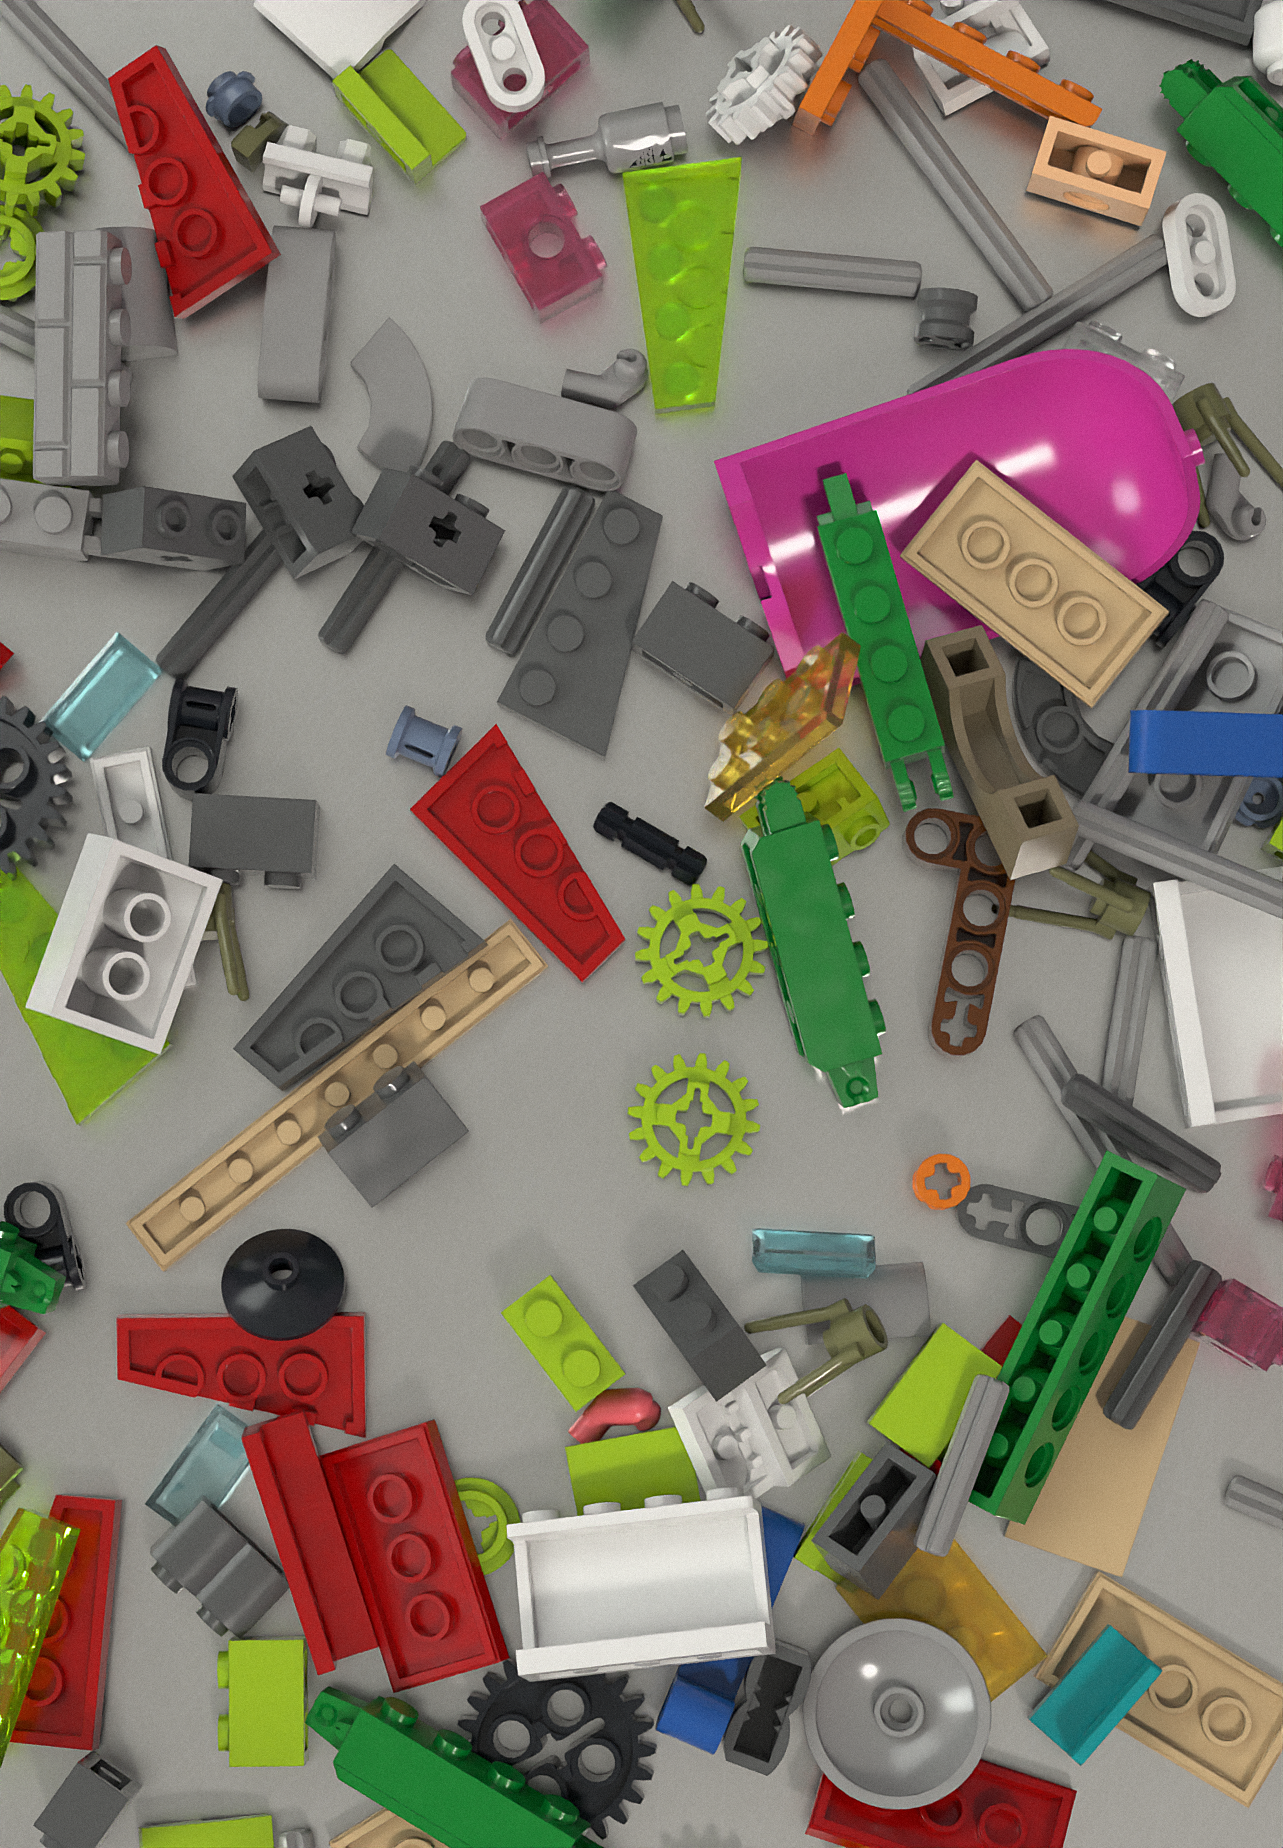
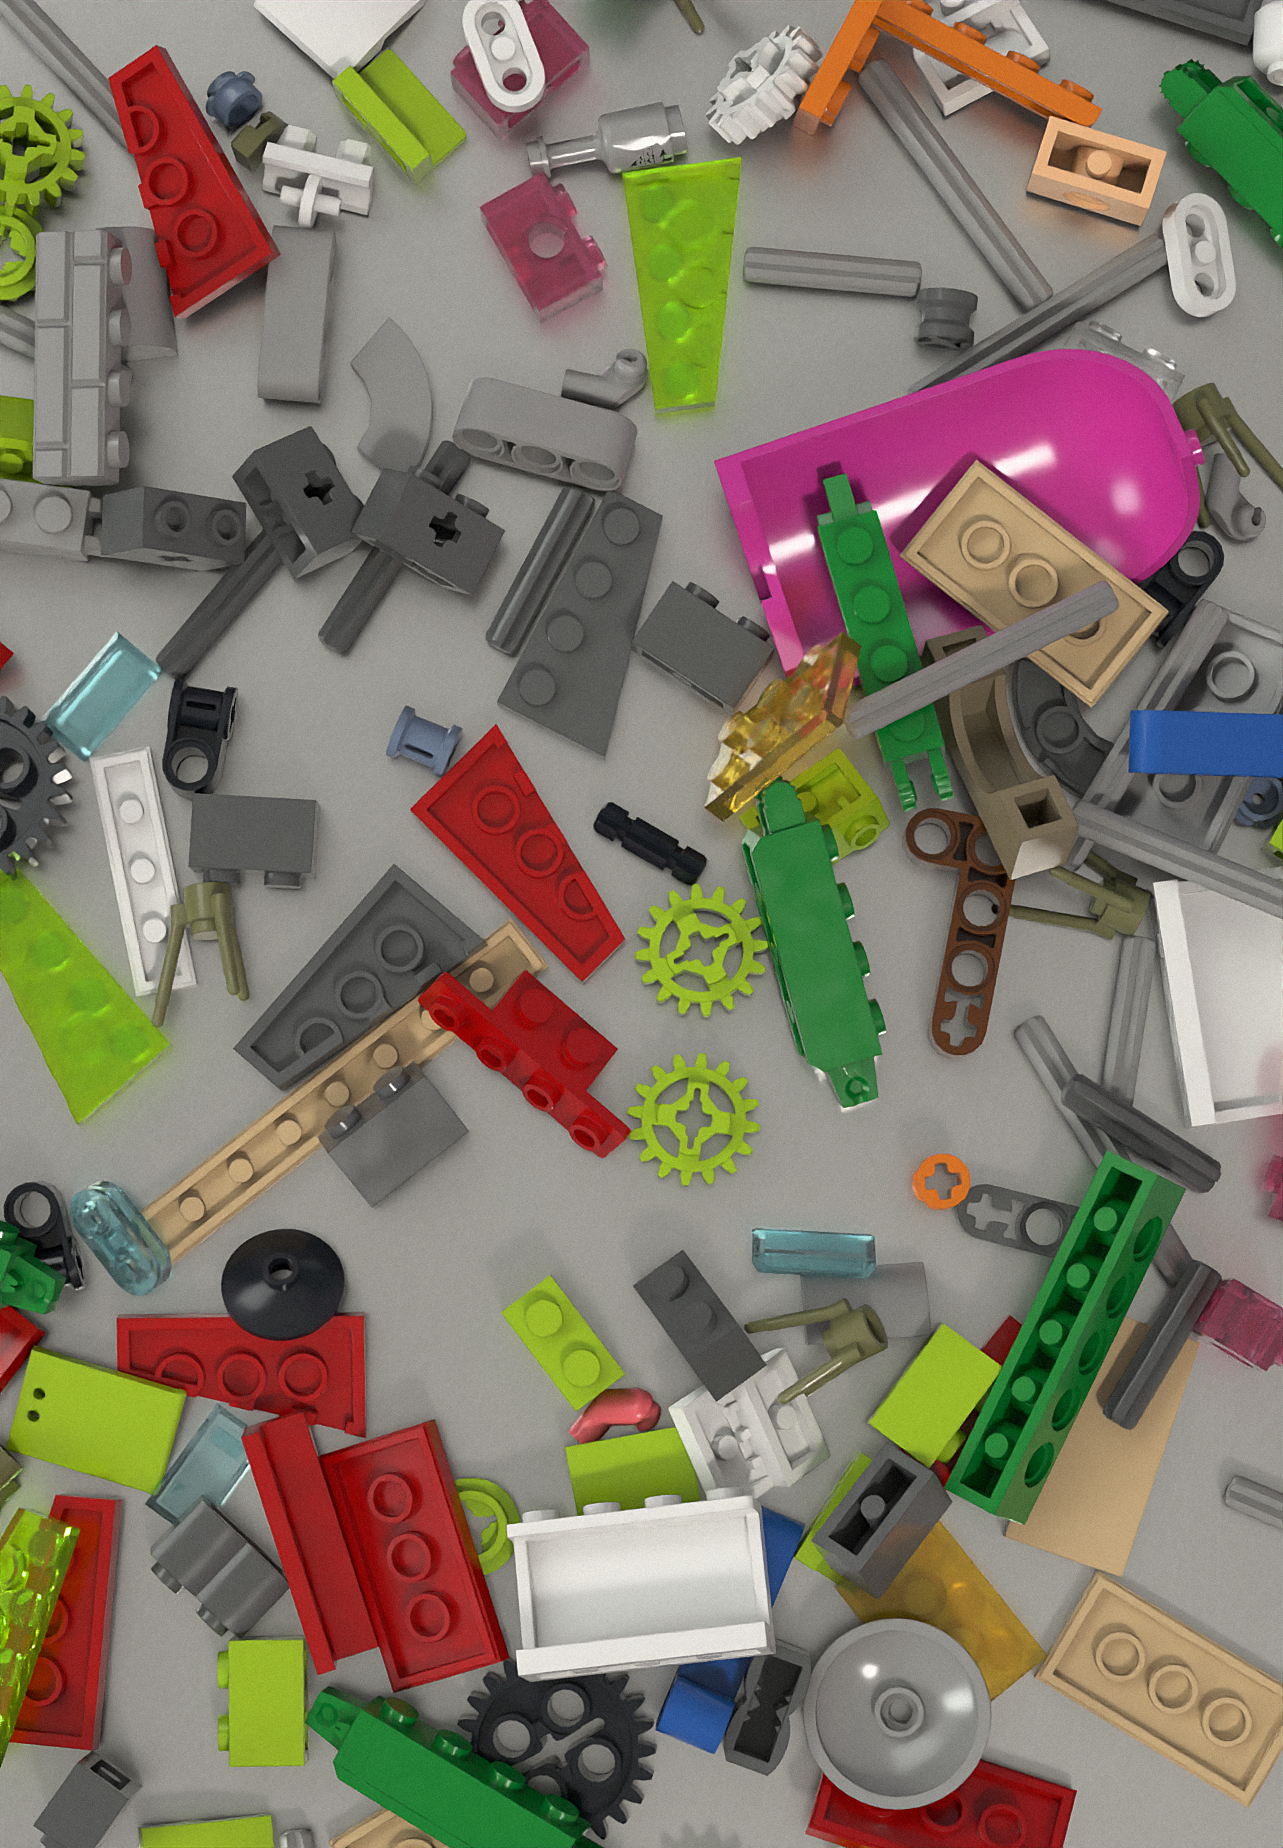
white slope [25,833,223,1055] -> none
light grey axle [913,1374,1009,1557] -> none
teal panel [1027,1624,1163,1766] -> none
none -> lime container [6,1345,187,1496]
none -> clear light blue plate [70,1180,172,1296]
none -> red bracket [418,969,631,1158]
none -> light grey axle [841,581,1119,739]

